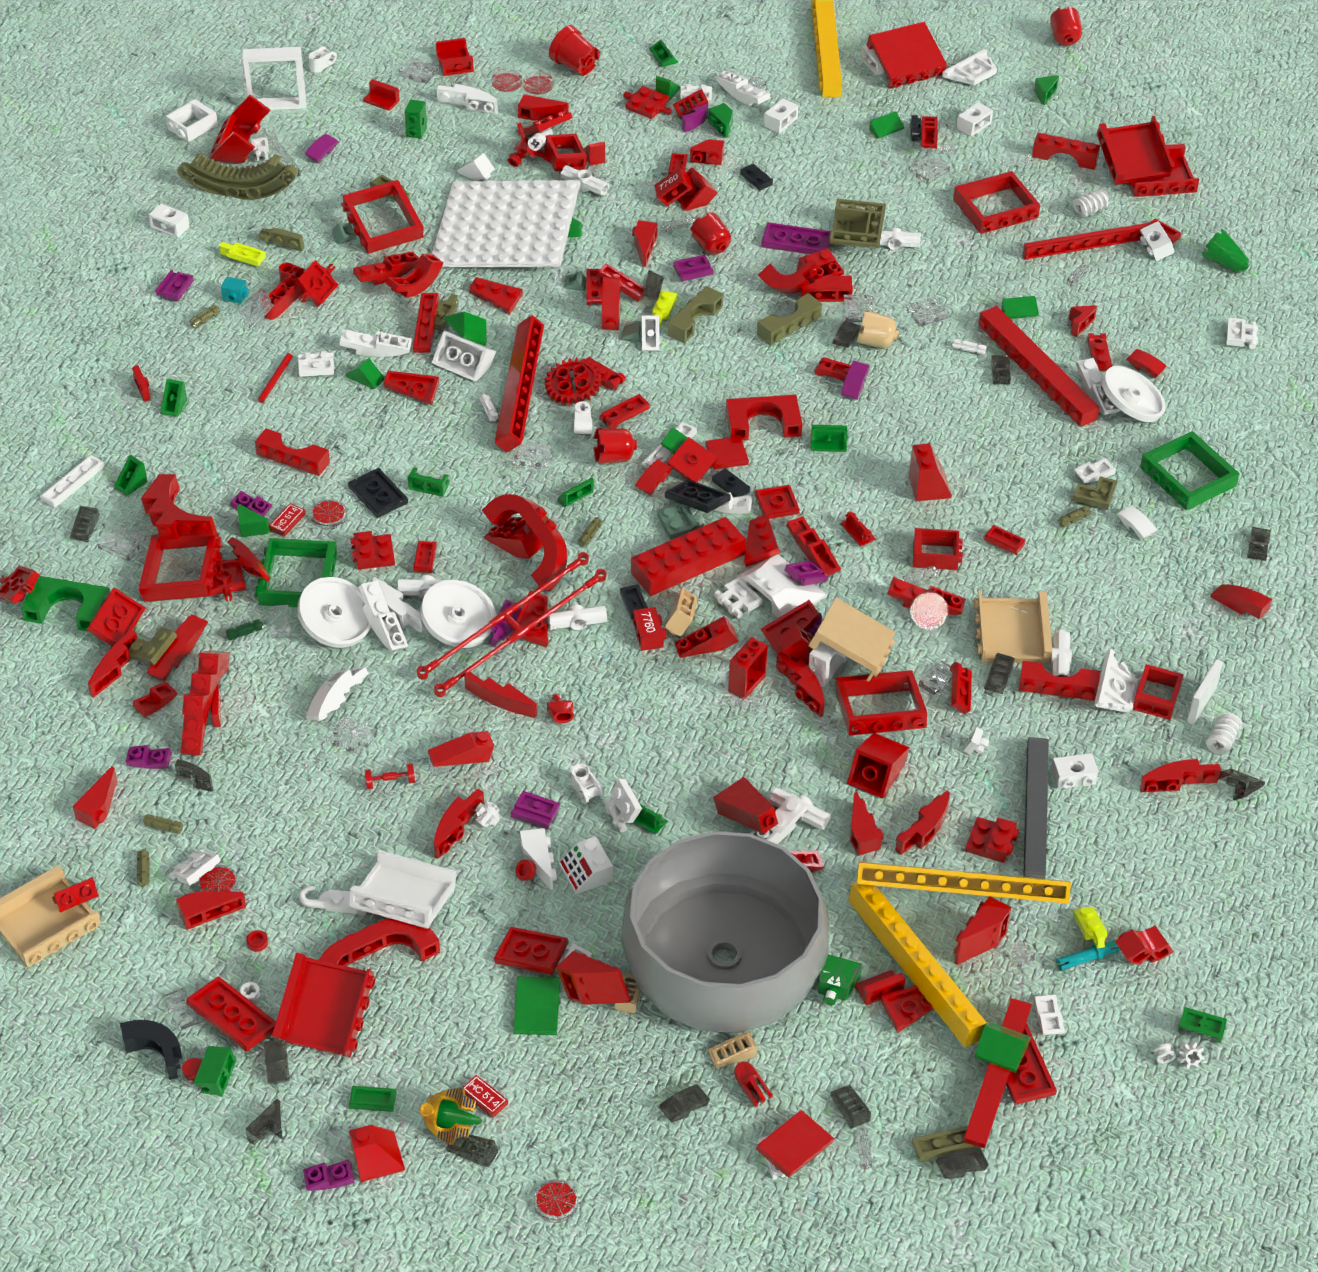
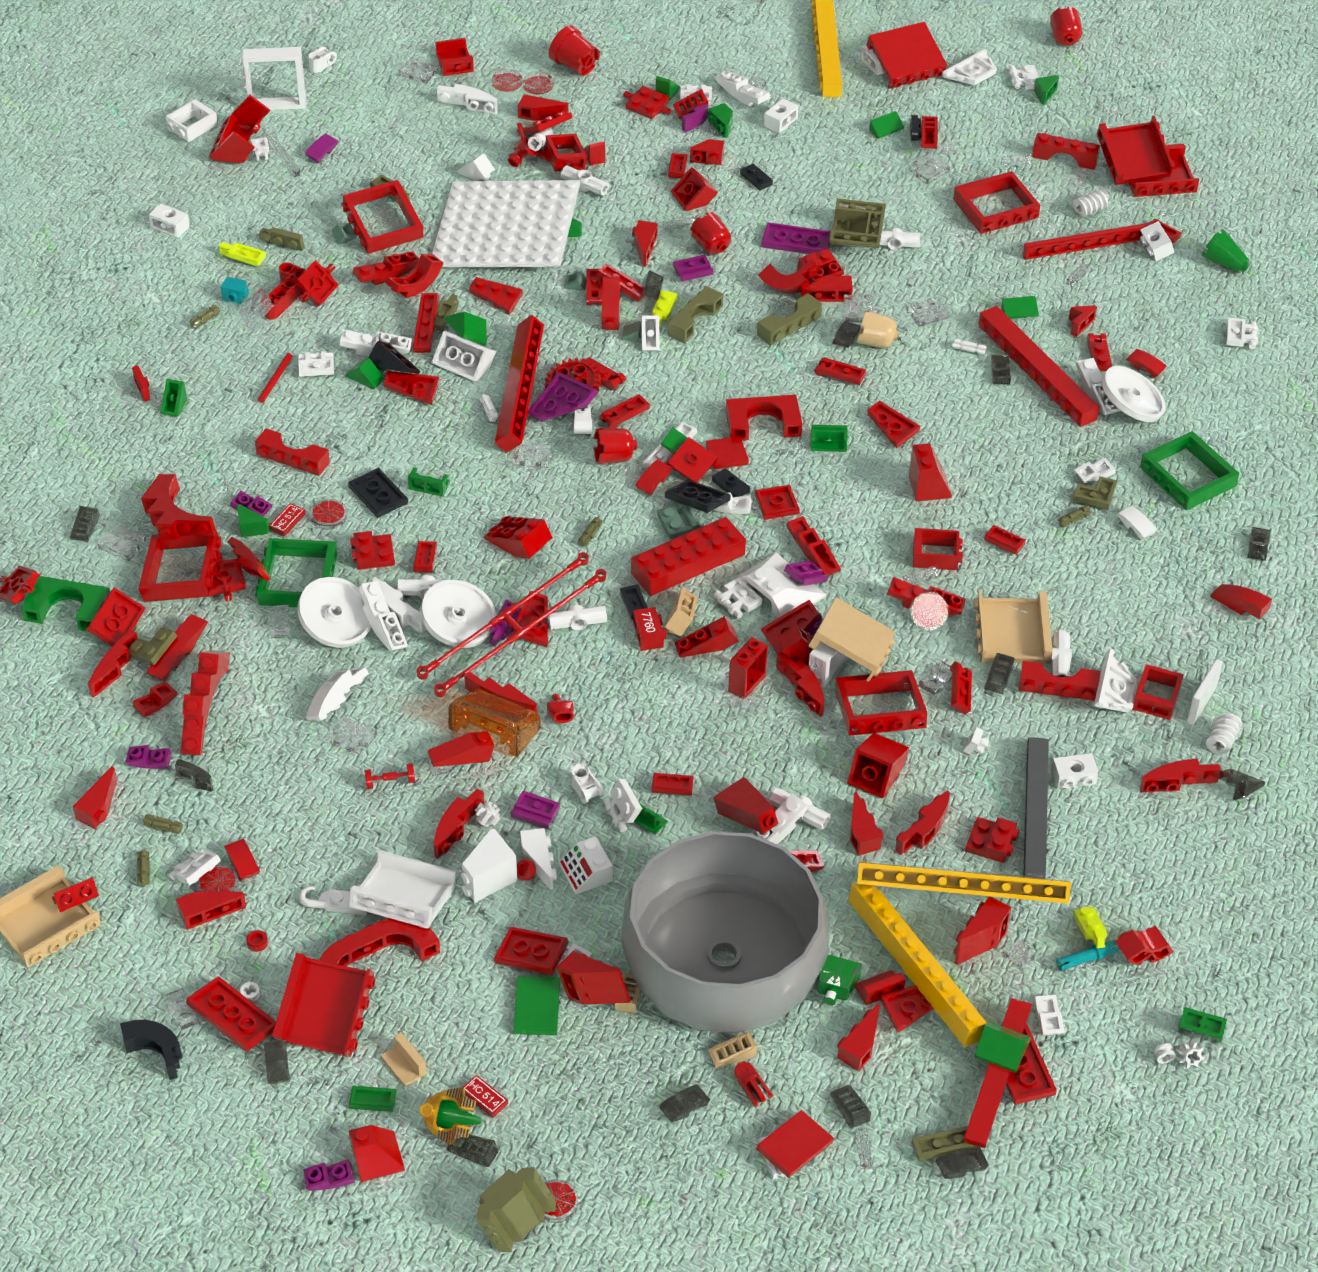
white tile [40,455,105,508] -> none
green slope [114,455,148,495] -> none
magenta plate [155,270,194,301] -> none
olive gear [177,152,298,200] -> none
red tile [182,1058,202,1081] -> none
green hinge [194,1046,237,1097] -> none
red tile [211,684,221,727] -> none
dark green axle [226,619,263,640] -> none
clear smoke slope [246,1099,283,1145] -> none
red panel [363,79,400,111] -> none
green brick [404,99,427,139] -> none
red arch [482,494,567,591] -> none
green slope [557,477,594,507] -> none
green slope [649,40,678,67] -> none
red brick [654,167,693,206] -> none
red wing [744,514,781,567] -> none
red hinge [840,511,876,547] -> none
magenta slope [841,360,870,400] -> none
white brick [957,102,993,137] -> none
none -> red slope [224,838,260,881]
none -> black slope [368,341,420,374]
none -> tan panel [381,1032,427,1086]
none -> clear orange windscreen [448,689,541,757]
none -> white slope [461,828,517,903]
none -> olive slope [477,1167,556,1252]
none -> magenta plate [528,372,598,422]
none -> red plate [652,773,694,796]
none -> red slope [837,1004,880,1072]
none -> red wing [868,401,920,448]
none -> white plate [1008,65,1039,90]

